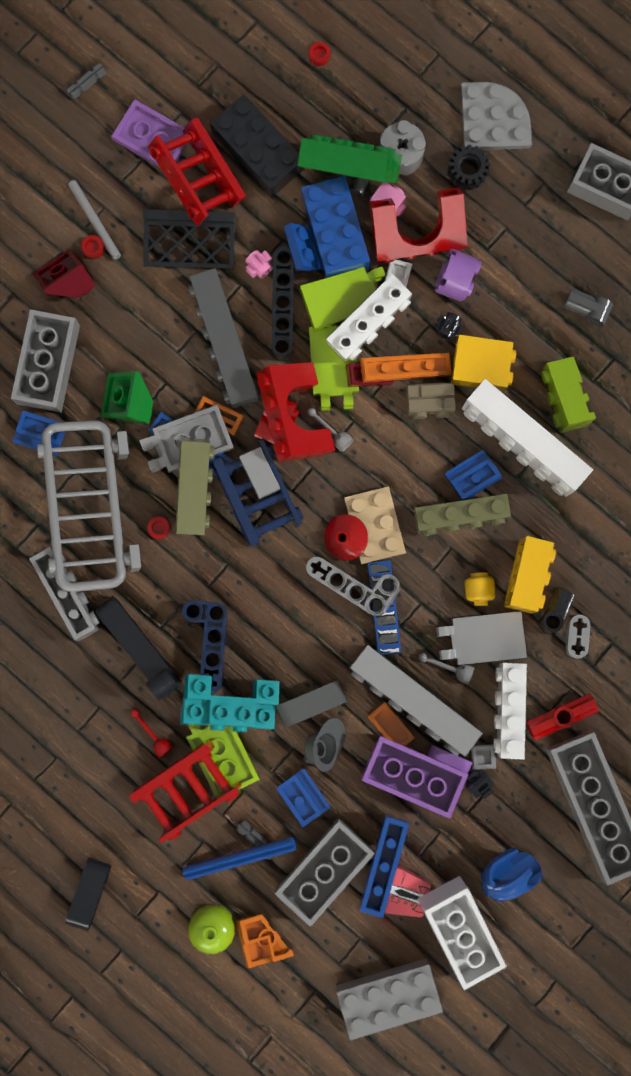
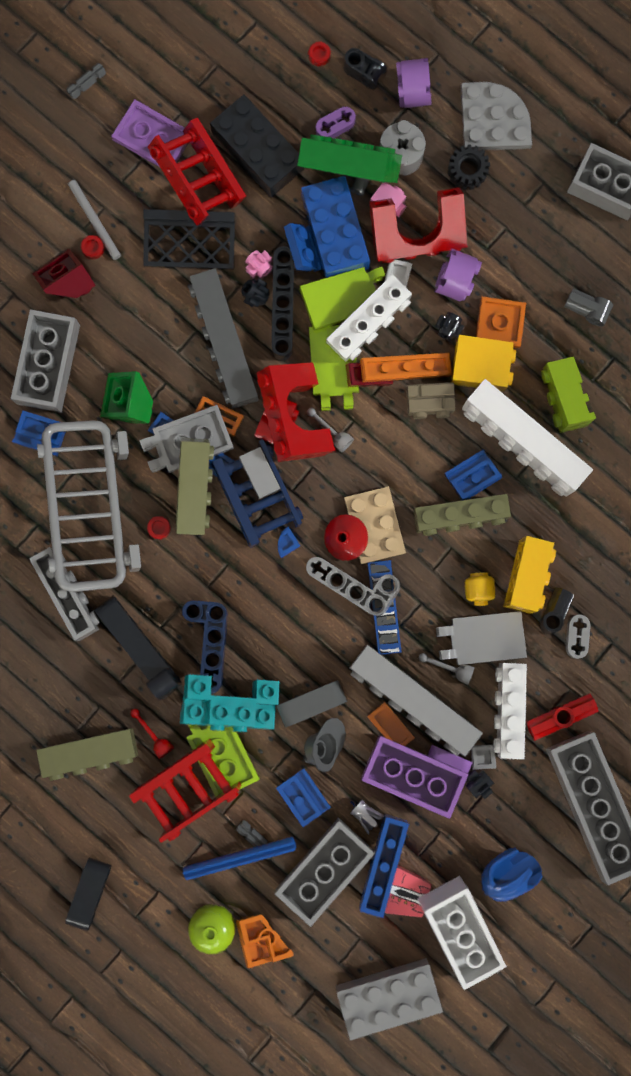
none -> olive brick [37,728,139,781]
none -> black gear [241,278,270,307]
none -> blue tile [278,526,300,558]
none -> medium lavender beam [316,107,355,138]
none -> black piece [343,48,387,90]
none -> flat silver piece [350,799,384,834]
none -> medium lavender brick [396,58,431,108]
none -> orange tile [475,296,526,348]

